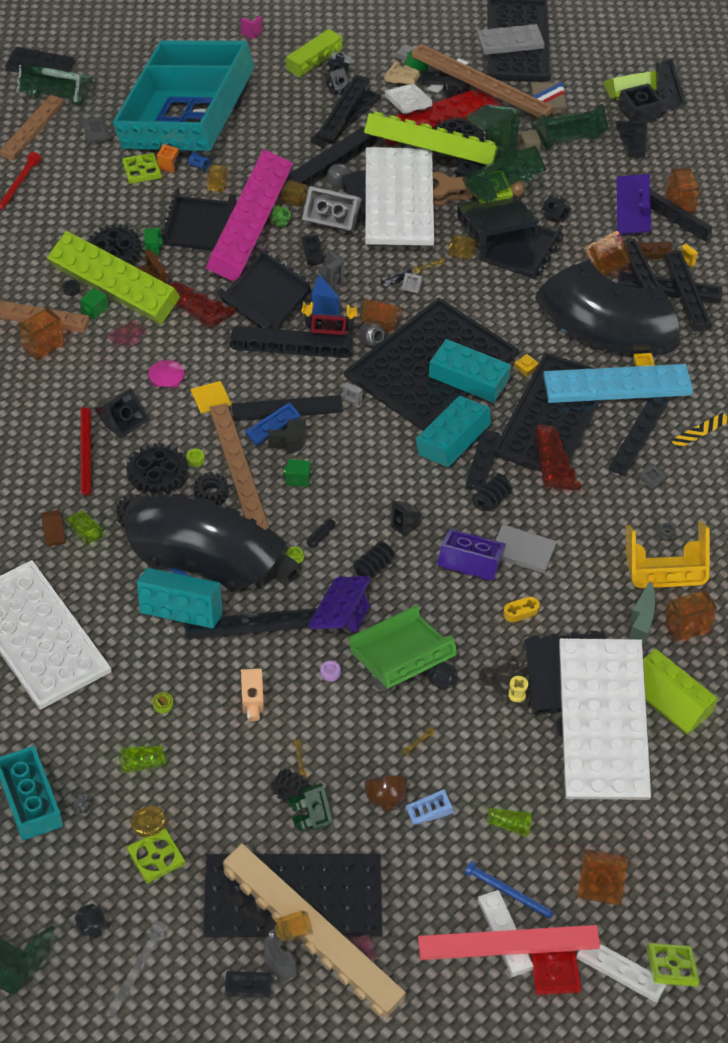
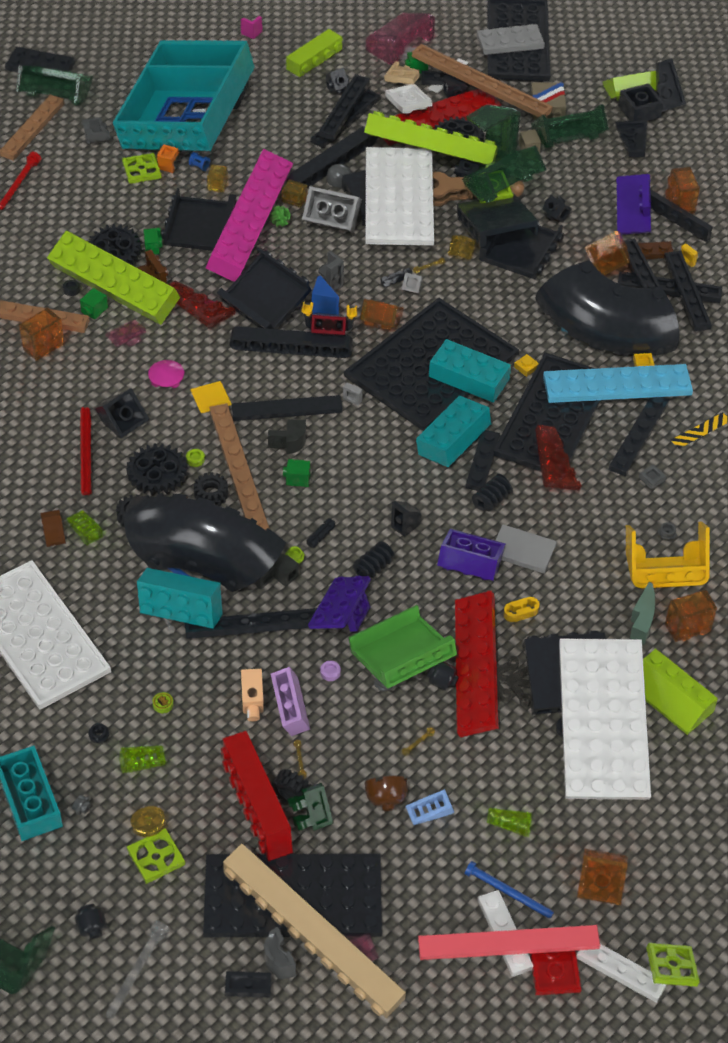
blue tile [245,402,301,447] -> none
clear yellow brick [275,911,313,942] -> none
black plate [301,235,324,265] -> none
black brick [326,52,351,74] -> none
flat silver head [358,322,385,347] -> none
light yellow bush [509,676,528,702] -> none
none -> black plate [88,723,109,743]
none -> red brick [220,731,293,861]
none -> lavender brick [271,667,310,736]
none -> clear pink windscreen [366,13,435,65]
none -> red plate [455,590,499,738]

